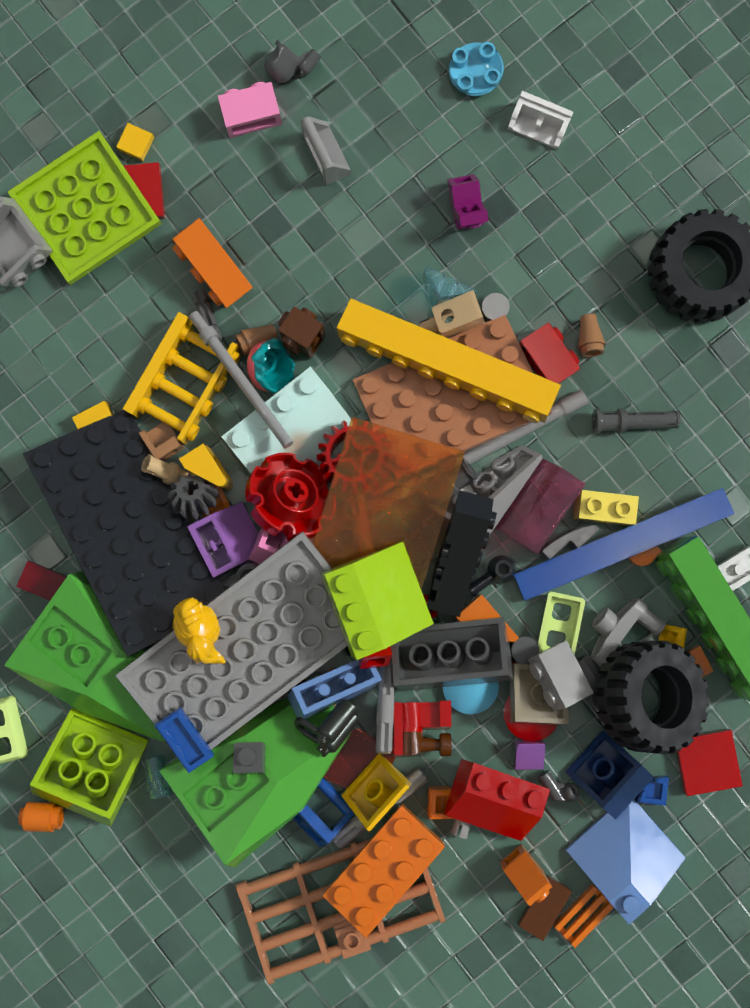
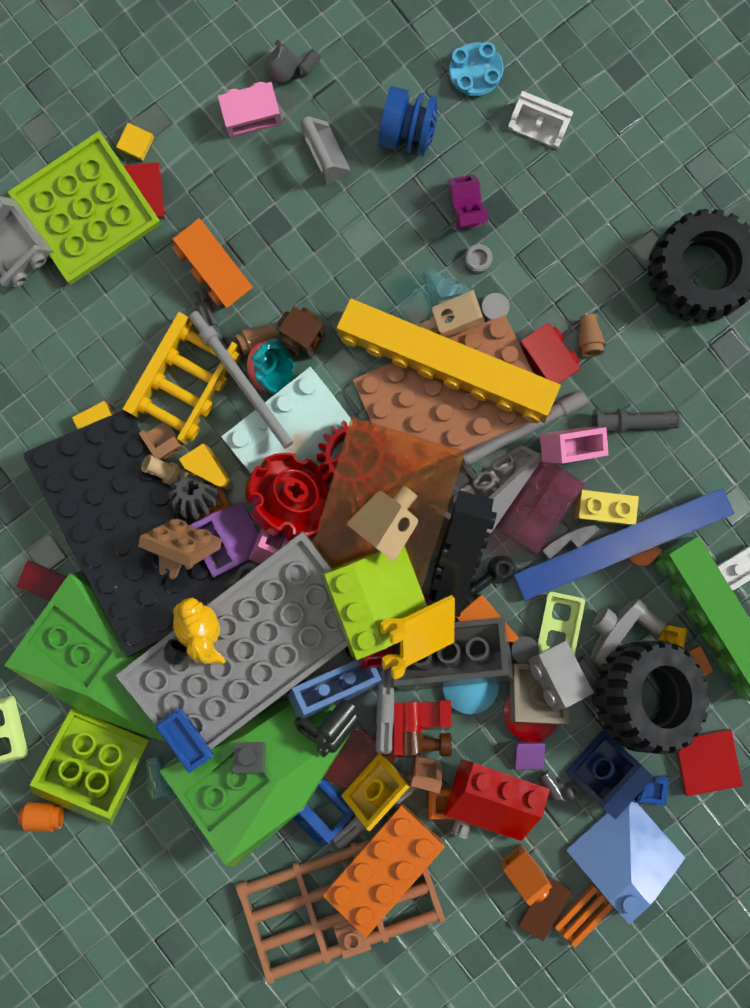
none -> medium nougat plate [138,519,222,579]
none -> black hinge [163,639,188,666]
none -> tan torso [346,485,418,562]
none -> blue wheel [378,86,438,157]
none -> yellow flag [380,595,455,679]
none -> nougat tile [411,755,442,793]
none -> light grey tile [464,244,493,274]
none -> bright pink piece [540,427,609,463]

